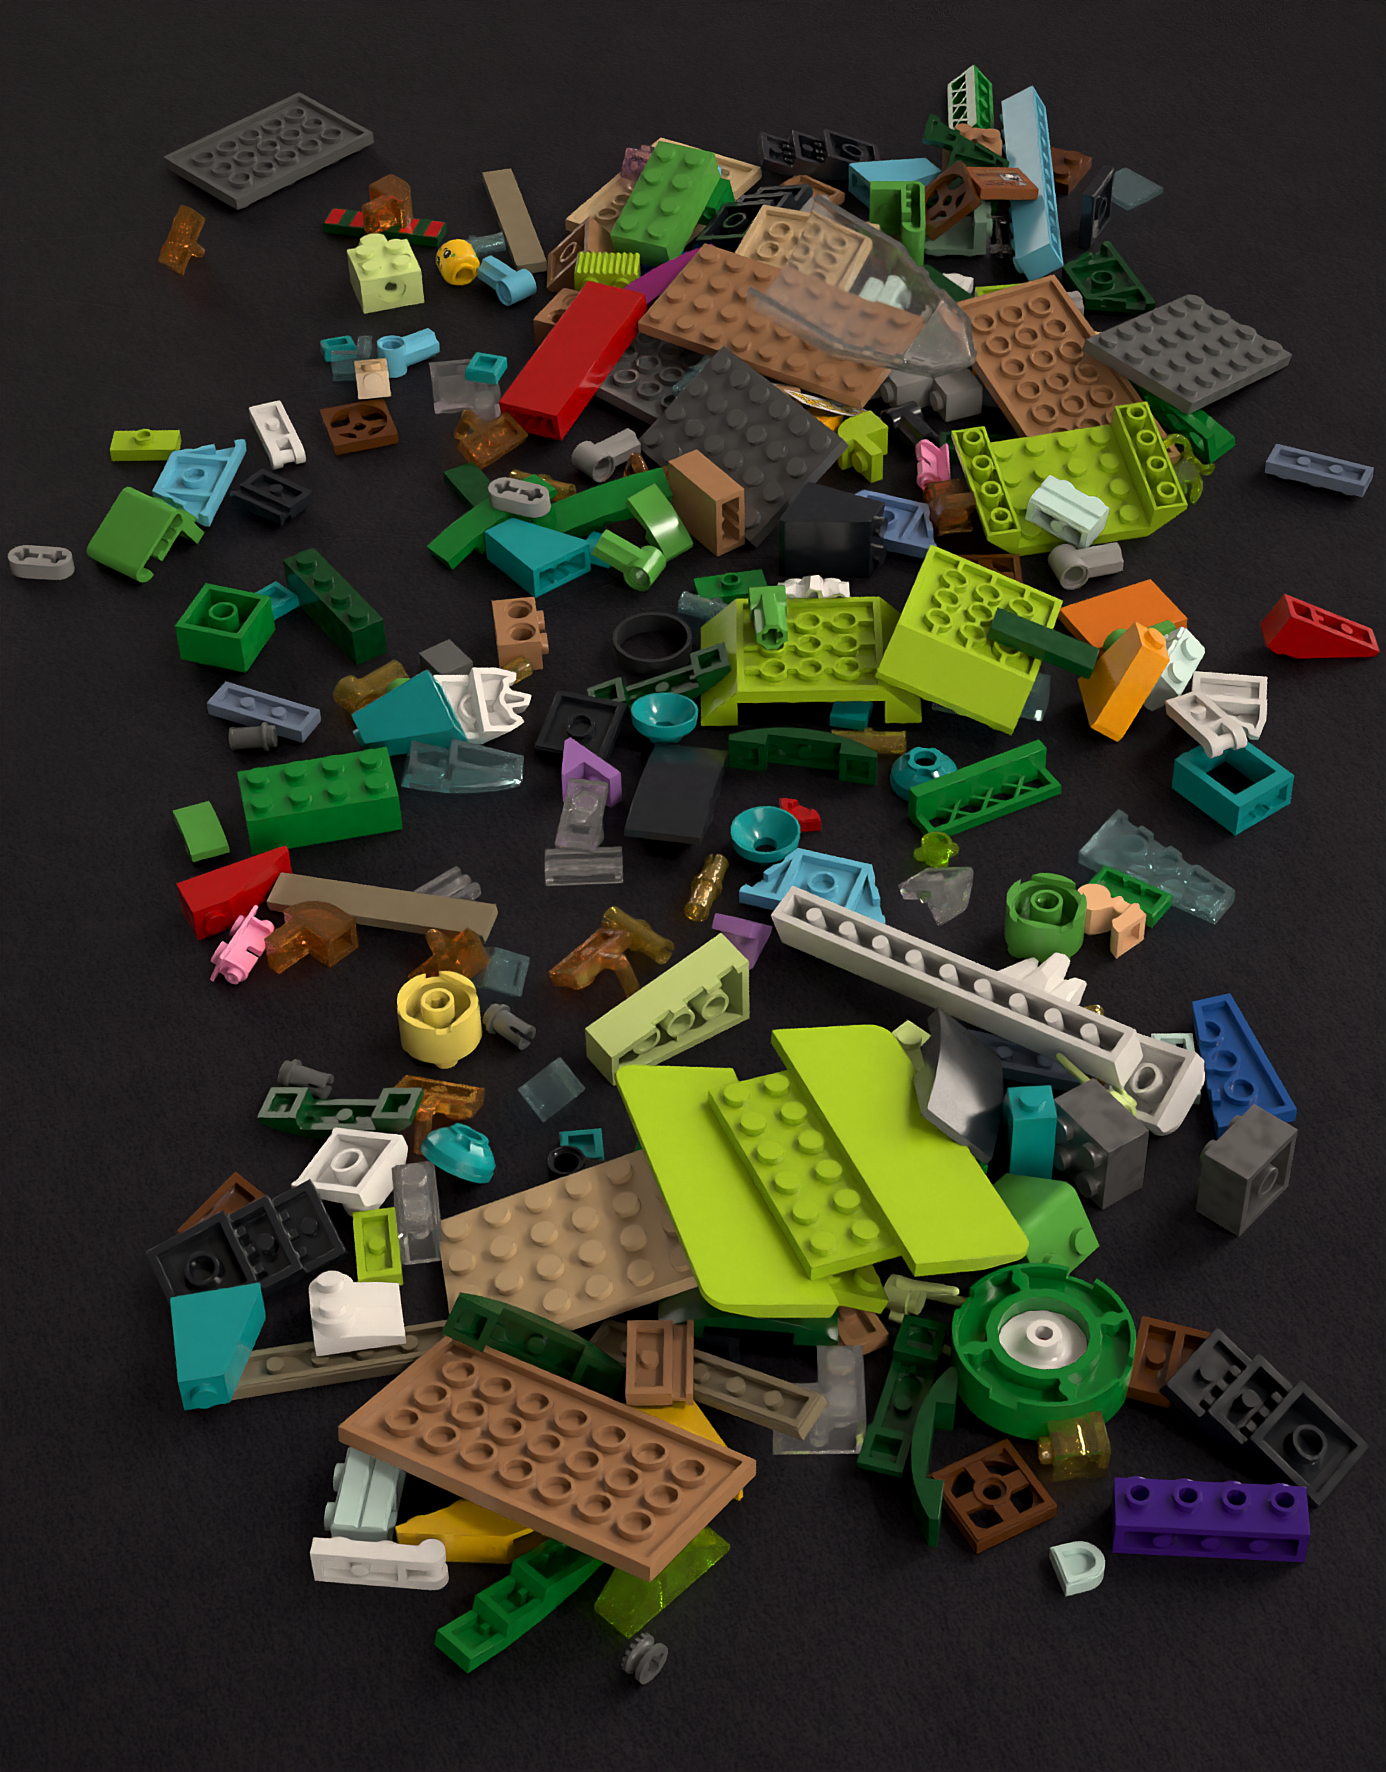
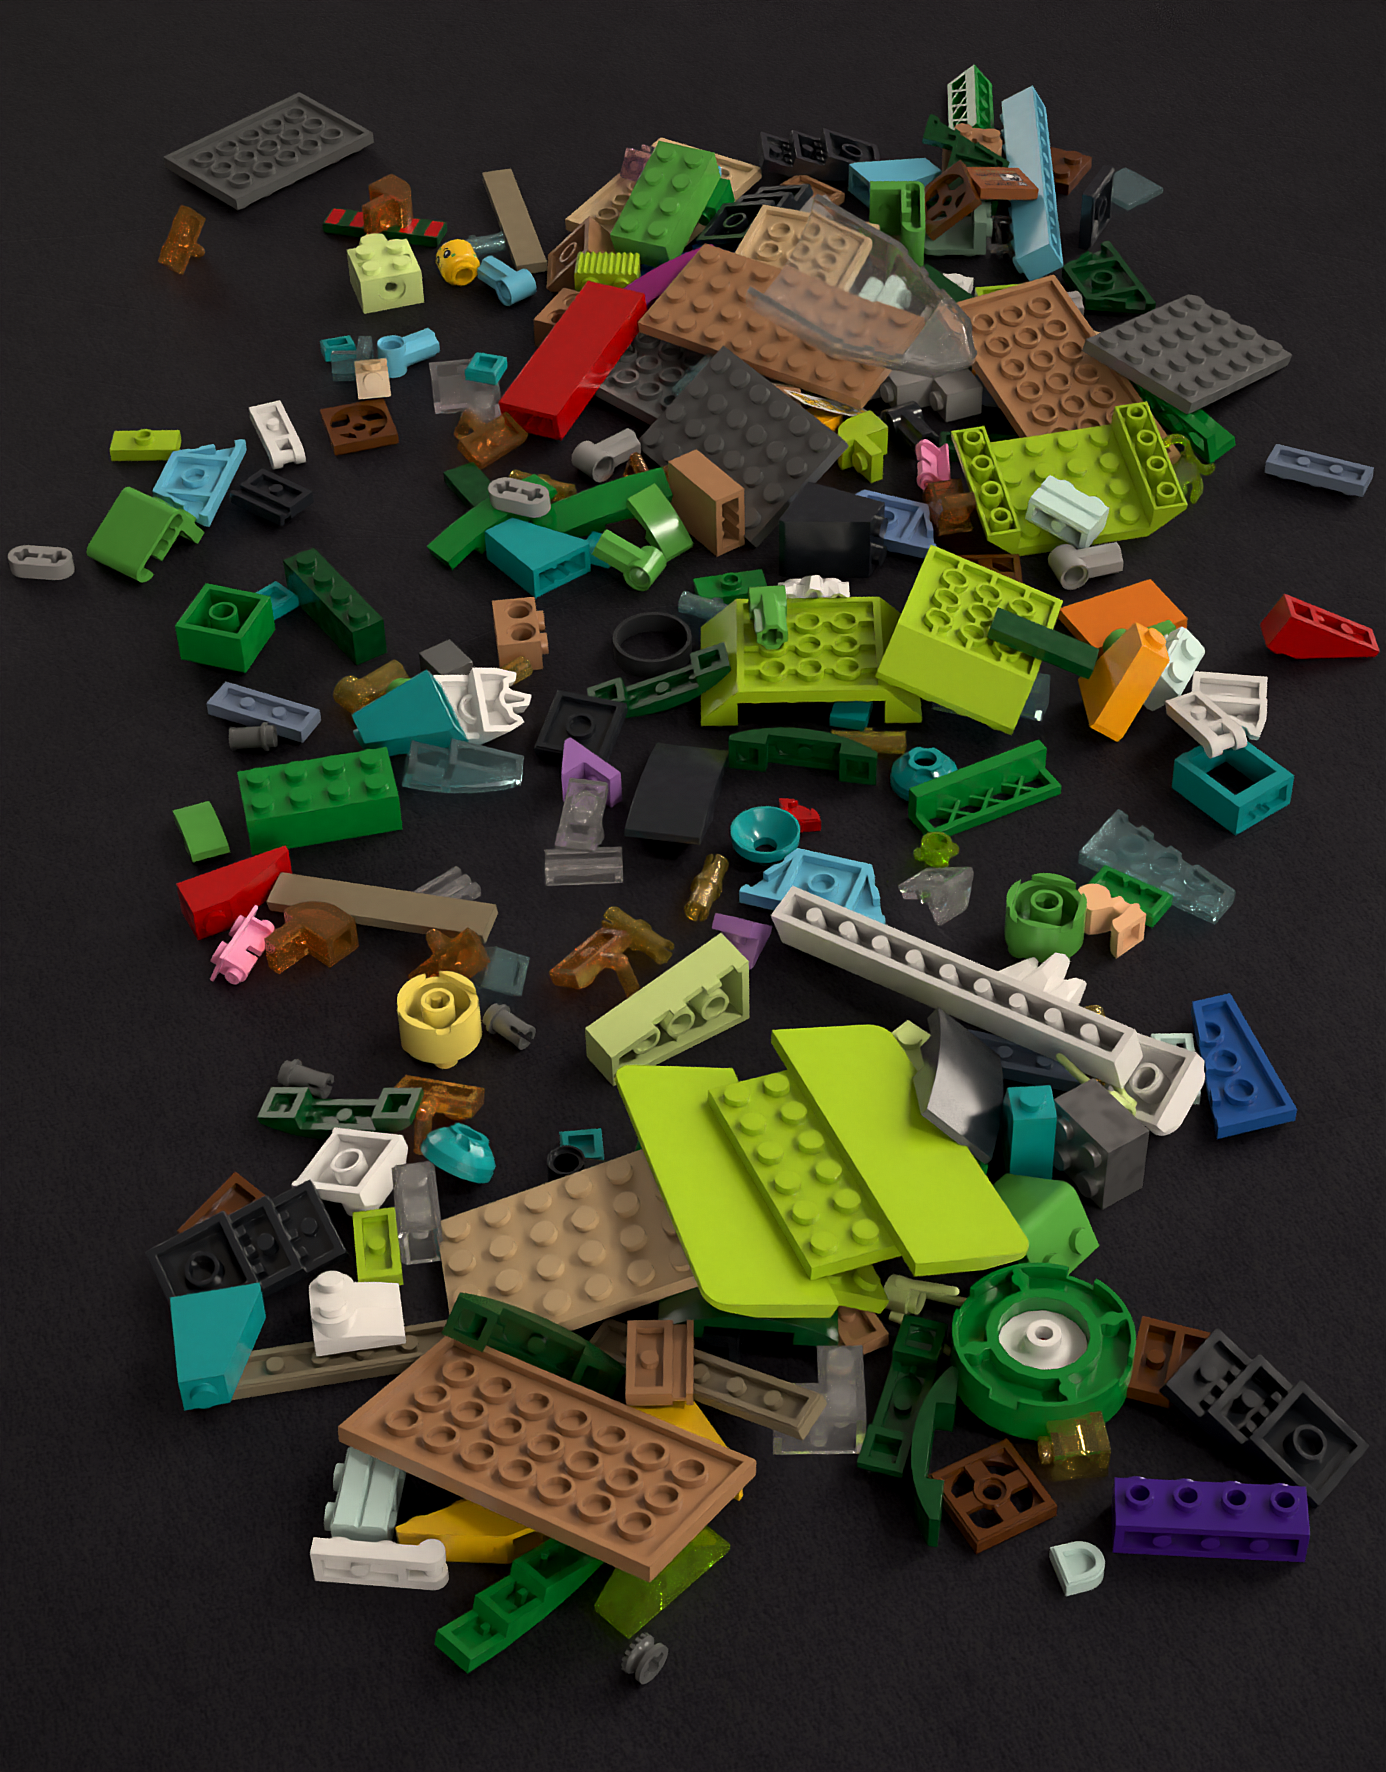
clear light blue panel [518,1057,585,1122] -> none
teal piece [631,692,698,744] -> none
flat silver brick [1196,1104,1298,1237] -> none

